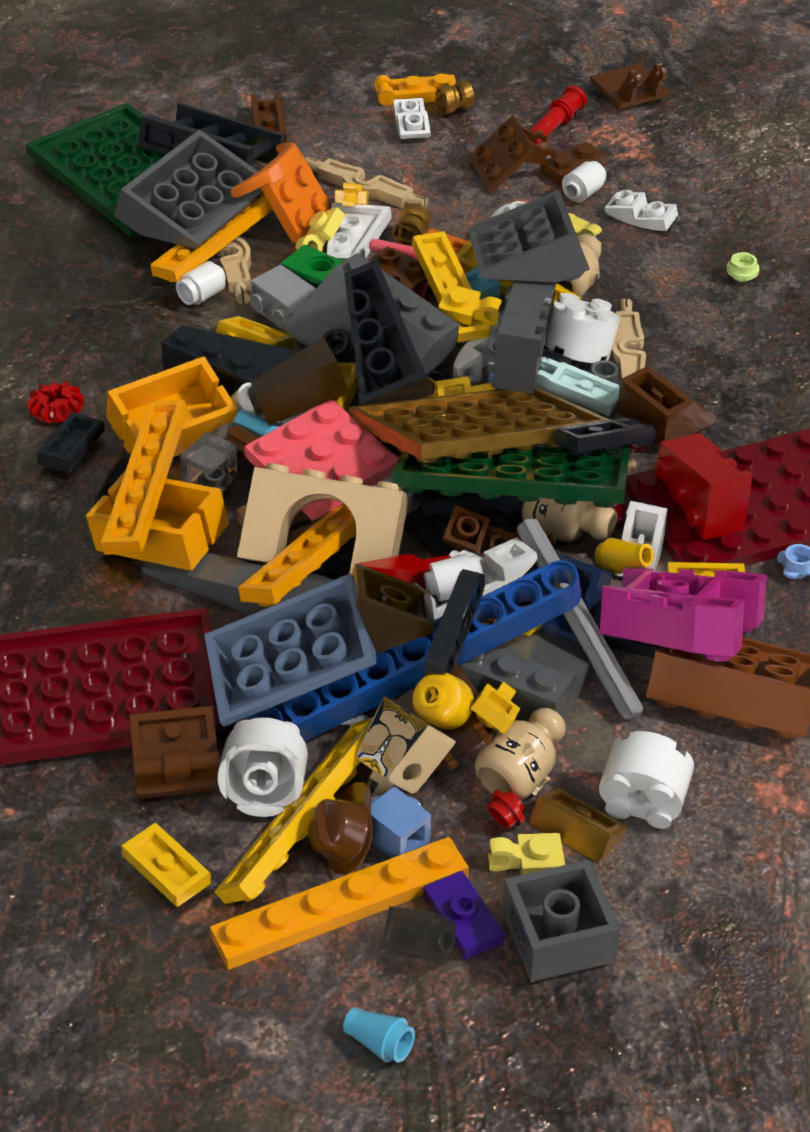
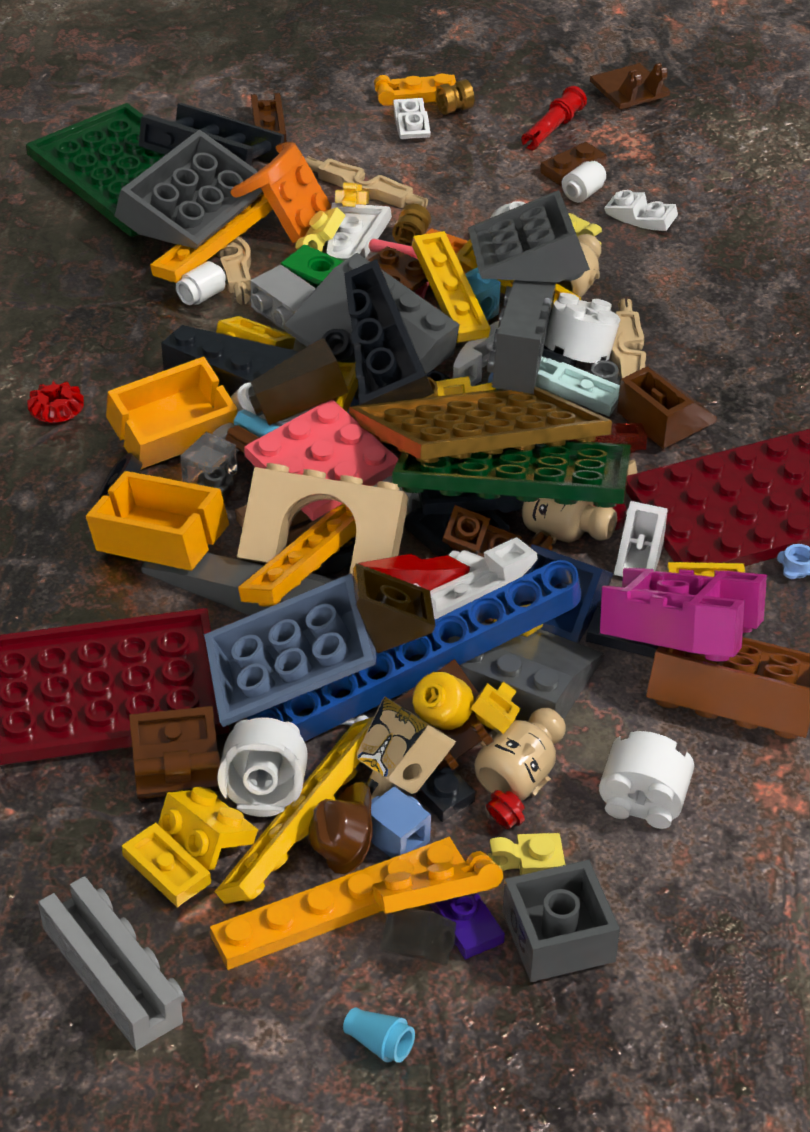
black plate [36,412,105,473] -> none
light orange plate [101,400,188,555] -> none
white brick [424,554,483,602] -> none
black beam [425,569,485,675] -> none
yellow plate [438,283,502,326] -> none
reddish brown plate [469,115,557,193] -> none
light grey axle [517,518,643,720] -> none
pearl gold slope [529,788,628,862] -> none
black hinge [554,418,657,456] -> none
yellow cone [595,538,654,576] -> none
red wedge [654,433,753,540] -> none
yellowish green plate [726,252,759,282] -> none
none -> light grey brick [38,876,185,1051]
none -> yellow bracket [158,787,258,870]
none -> light orange plate [372,851,503,914]
none -> black plate [416,765,476,822]

